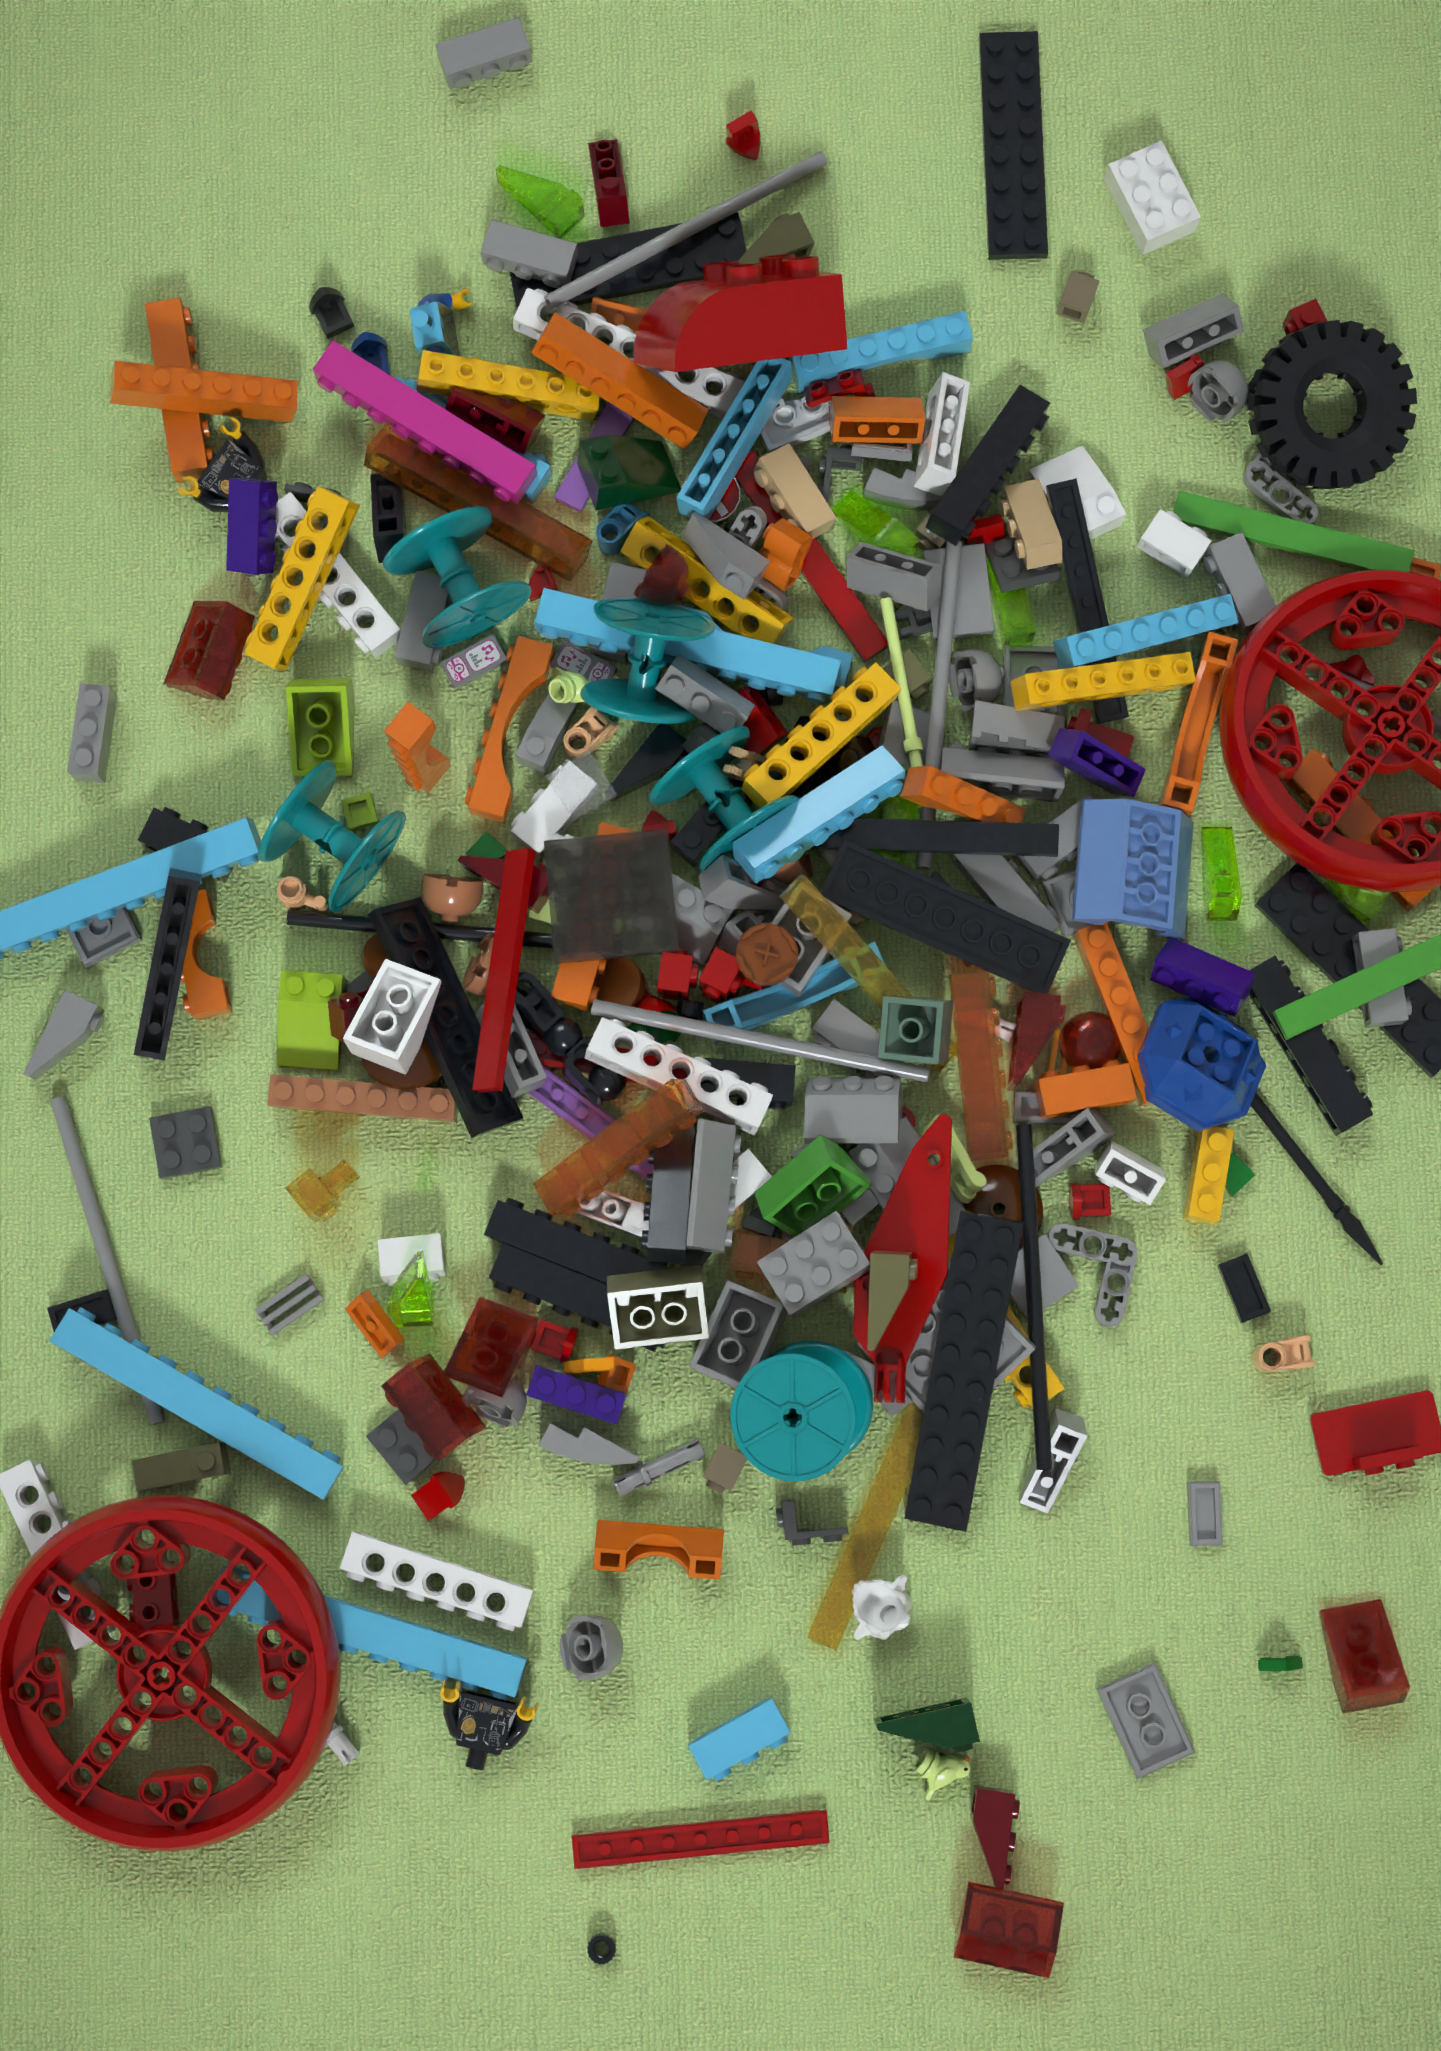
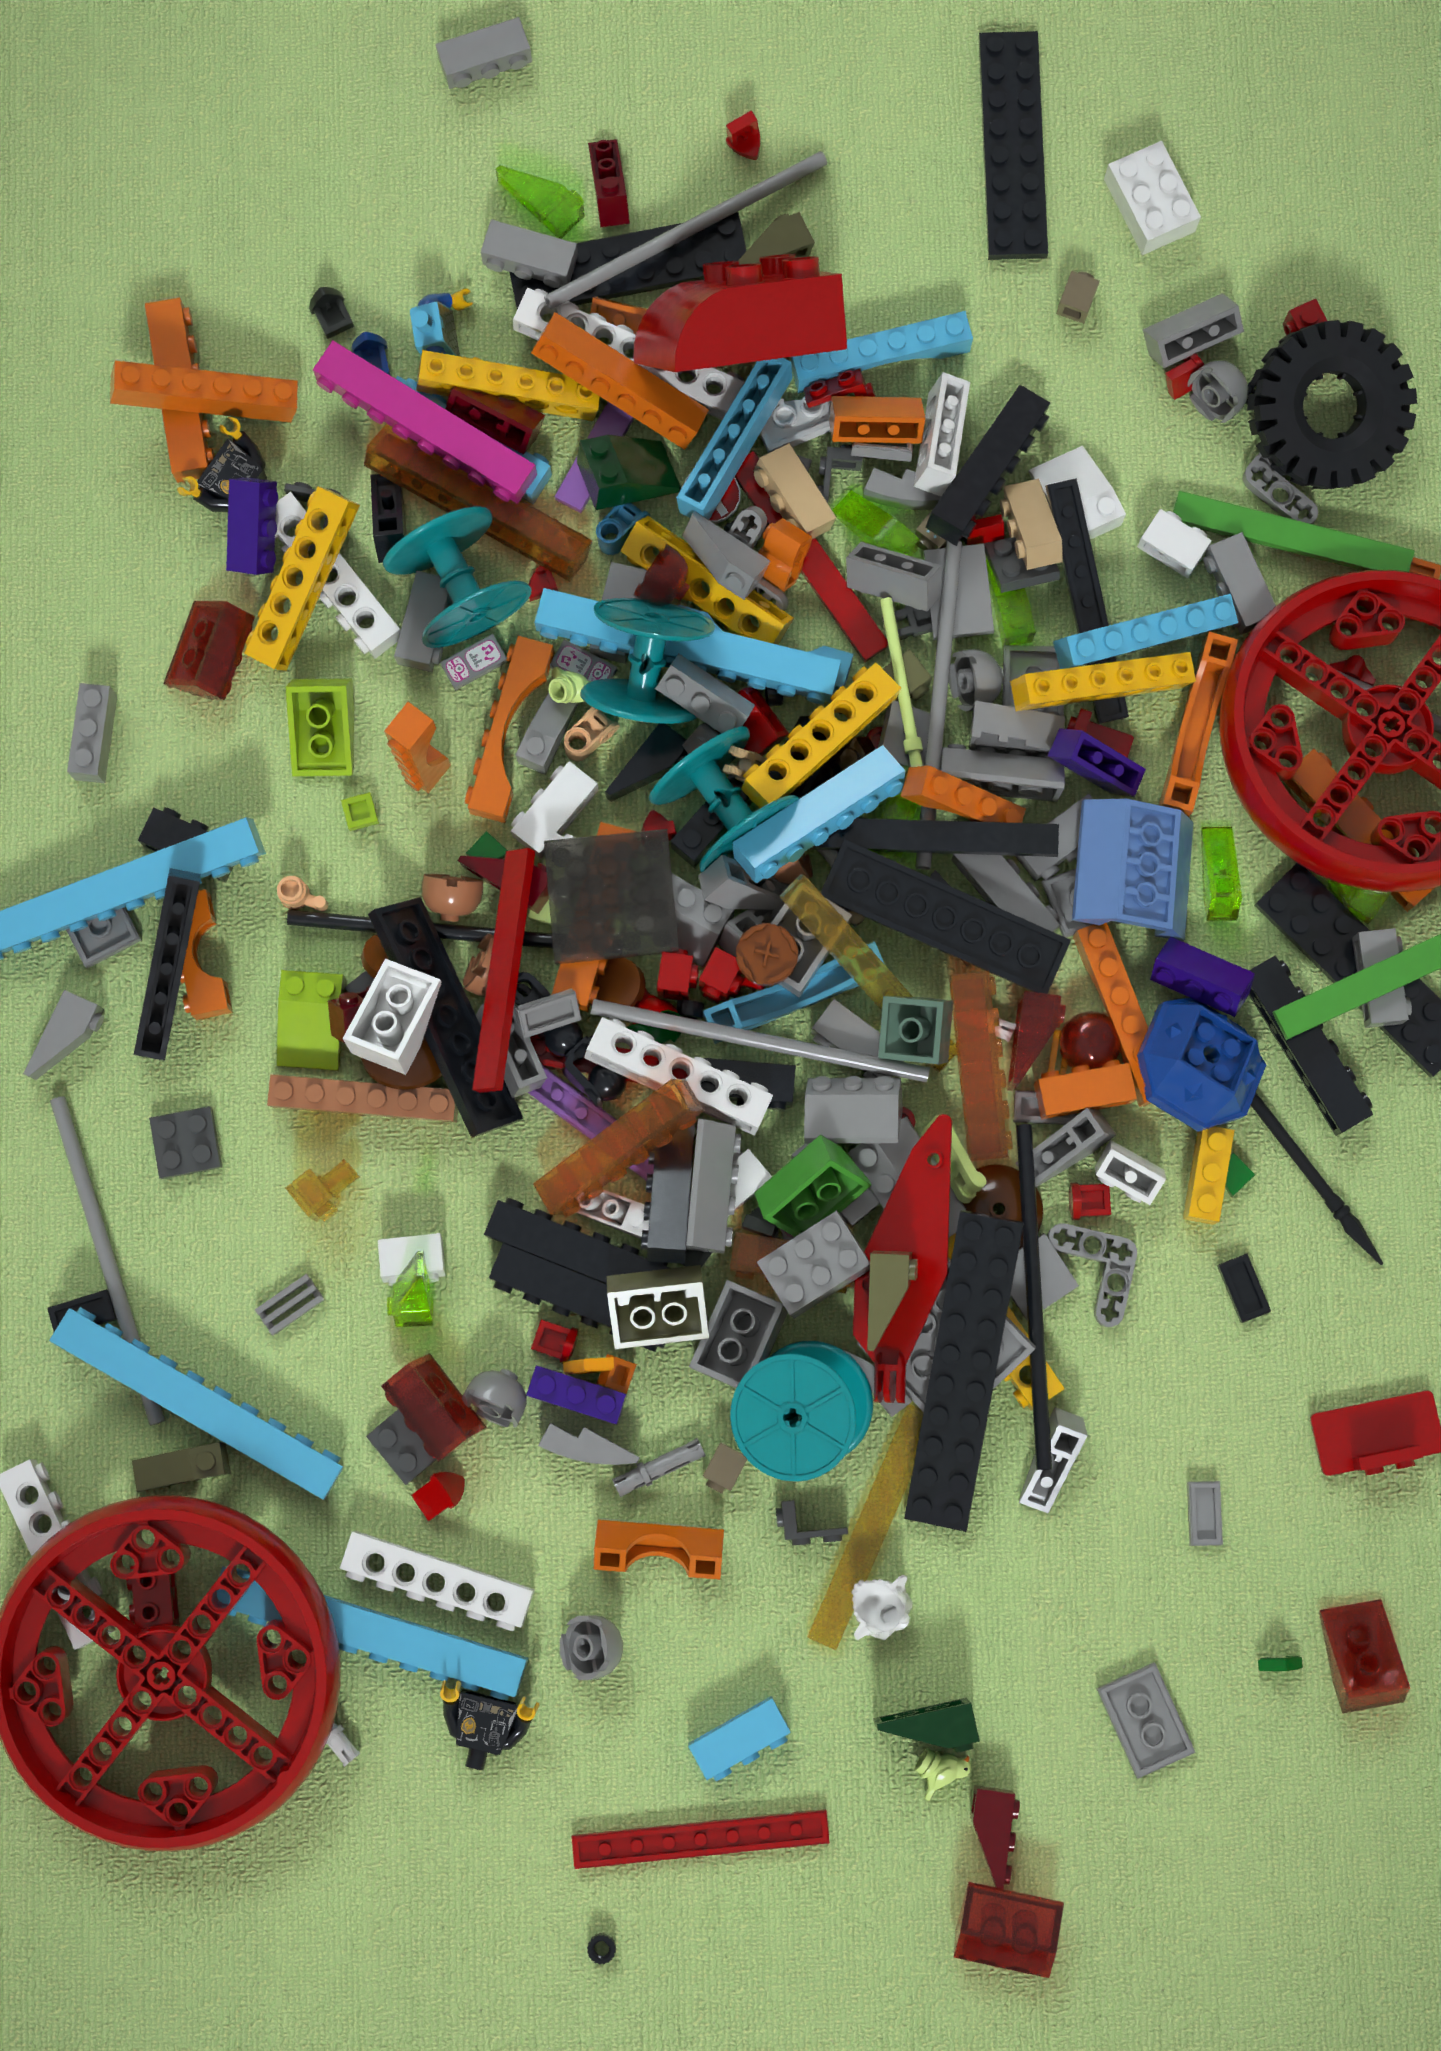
teal piece [258,760,406,913] -> none
orange plate [345,1290,405,1359] -> none
clear red slope [443,1297,538,1398] -> none
clear piece [546,750,617,821] -> none
light nougat piece [1252,1335,1316,1372] -> none
none -> light grey tile [514,988,582,1039]

